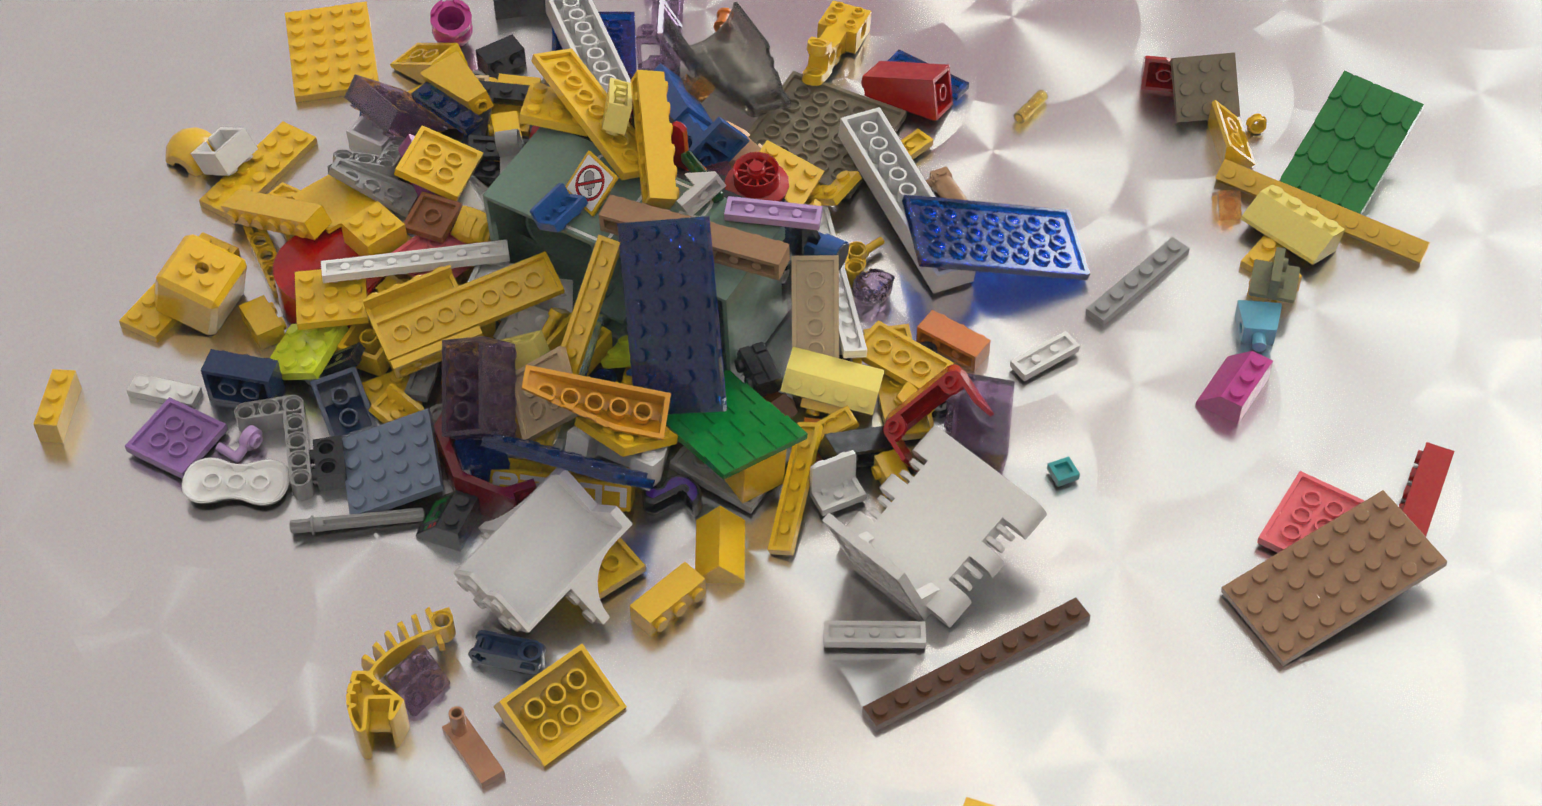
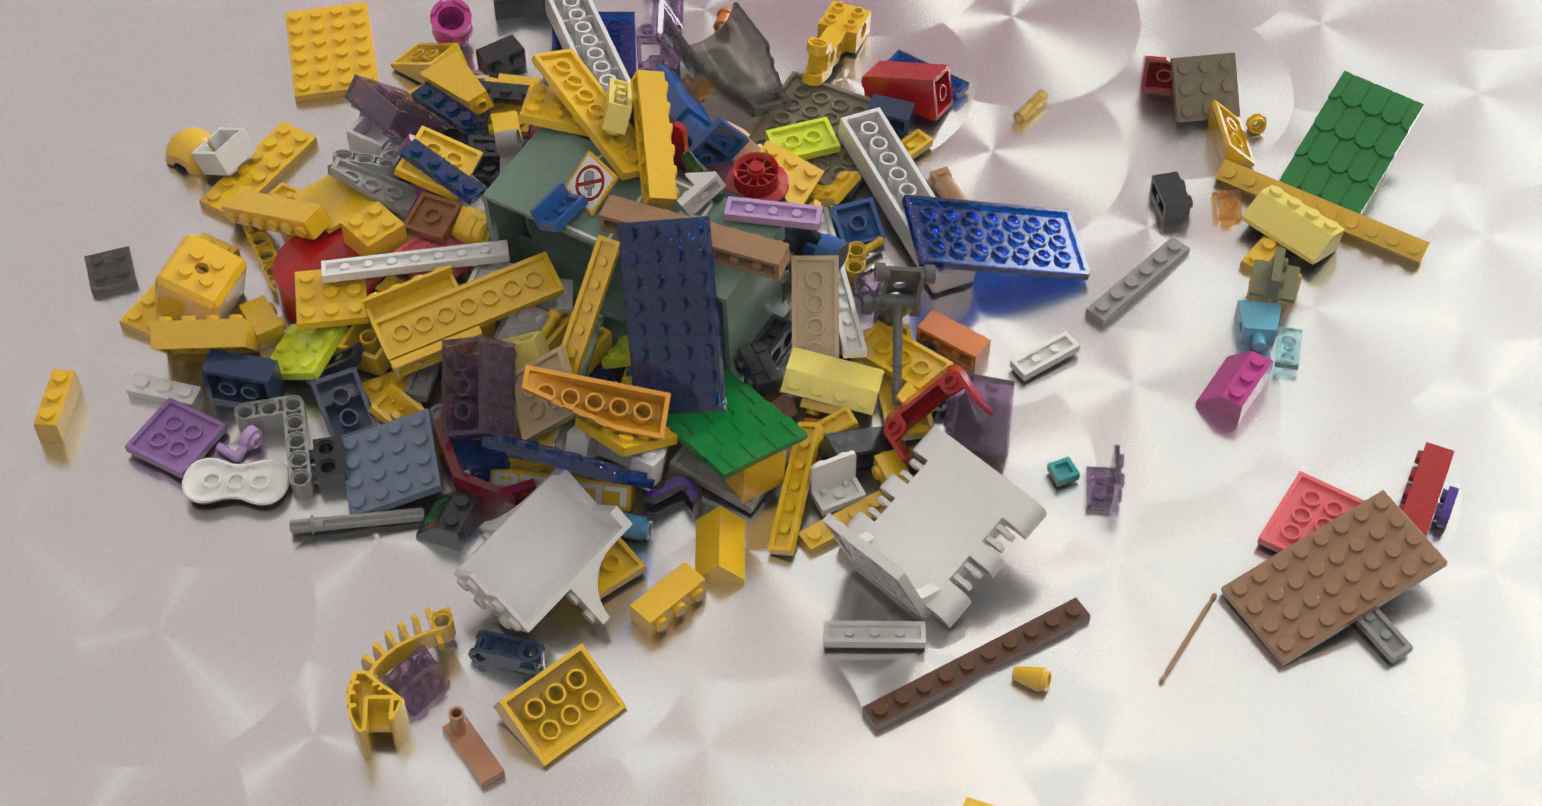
none -> clear smoke plate [84,246,138,294]
none -> yellow slope [150,314,260,355]
none -> clear blue plate [400,139,486,205]
none -> dark azure brick [621,512,652,541]
none -> black brick [750,313,792,364]
none -> neon yellow plate [765,117,841,160]
none -> yellow plate [797,491,886,555]
none -> blue slope [829,197,886,244]
none -> dark grey piece [861,262,936,405]
none -> dark blue brick [867,94,915,136]
none -> yellow cone [1012,666,1052,693]
none -> clear purple bracket [1085,445,1125,512]
none -> black brick [1150,171,1193,222]
none -> medium nougat piece [1159,593,1217,683]
none -> clear light blue plate [1274,326,1302,370]
none -> light grey plate [1355,608,1413,664]
none -> dark purple plate [1433,485,1460,529]

